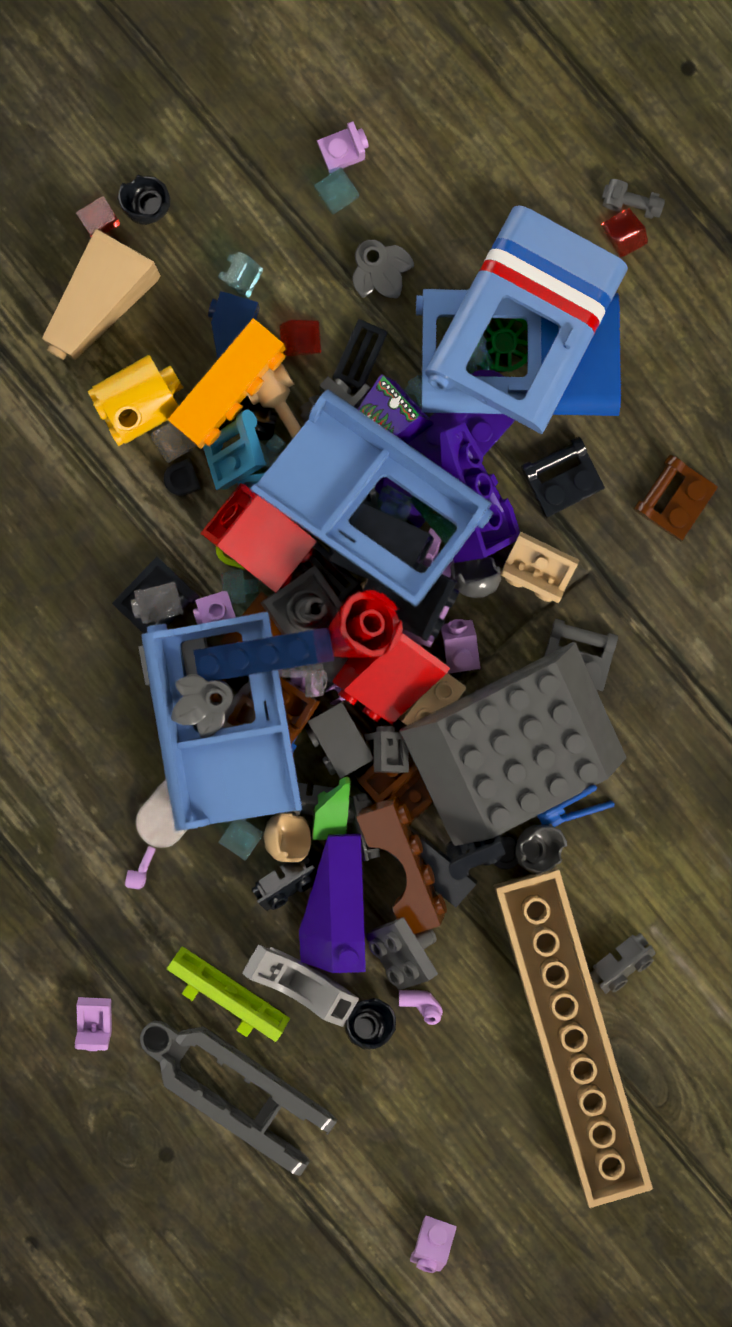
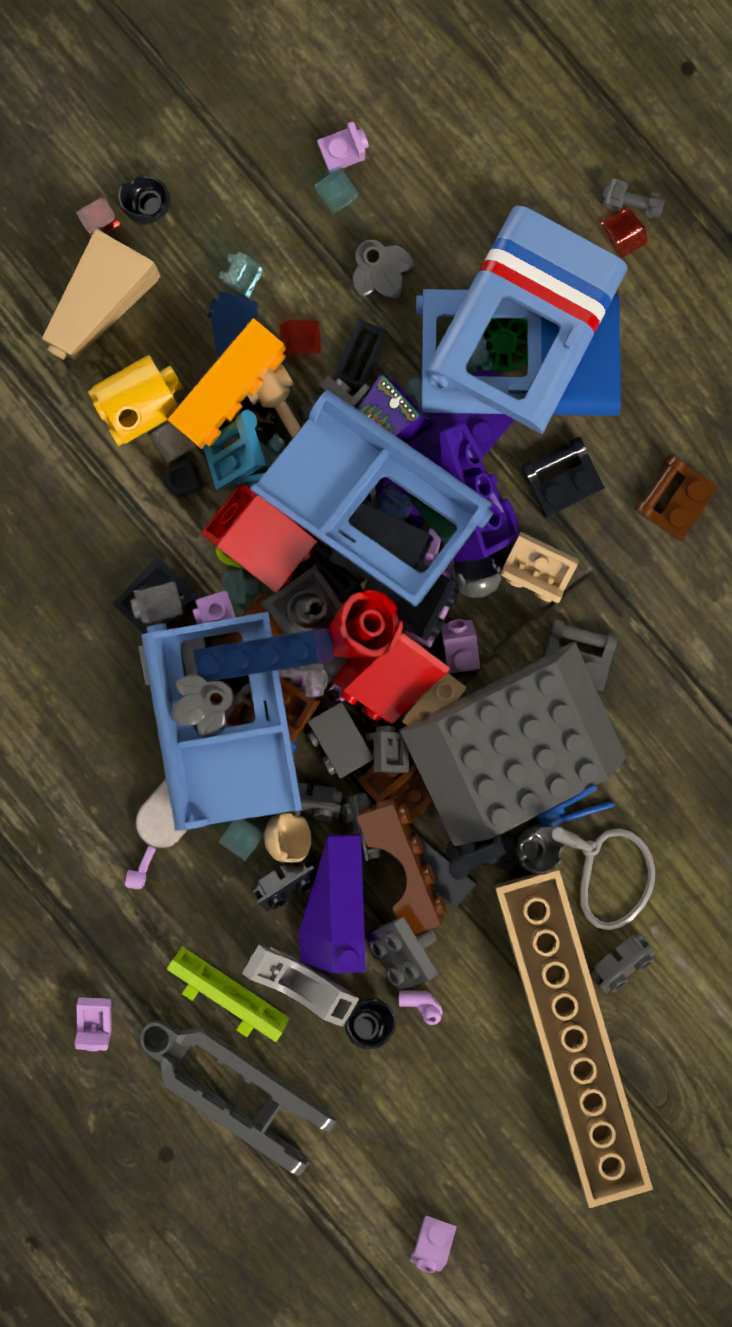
bright green slope [312,777,350,840] -> none
none -> light grey piece [552,828,655,930]

